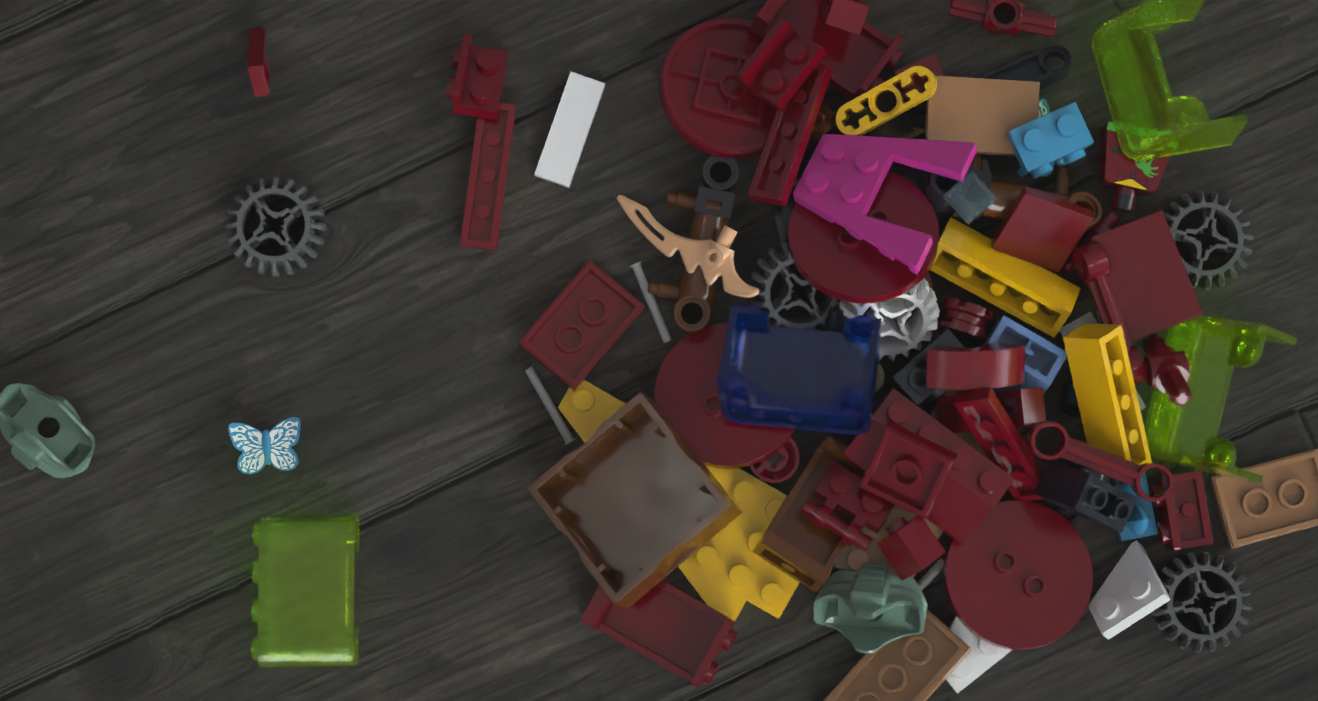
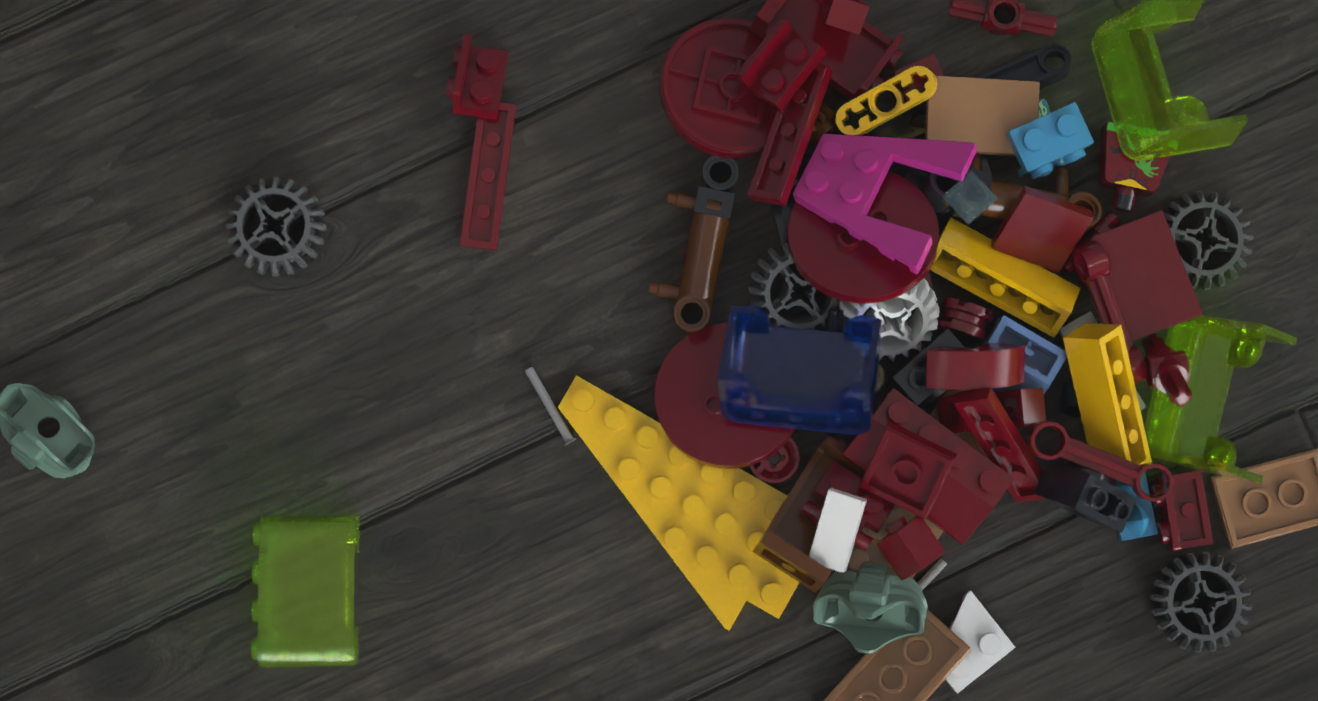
animal [228,417,301,475] -> none
dark red tile [248,27,270,97] -> none
dark red tile [518,260,646,391] -> none
reddish brown tile [527,391,742,609] -> none
white tile [534,72,605,188] -> none
dark red panel [579,580,738,687] -> none
light nougat piece [617,195,760,298] -> none
light grey piece [629,261,672,343] -> none
dark red plate [943,500,1093,650] -> none
white wing [1088,540,1171,640] -> none
none -> white tile [809,488,867,573]

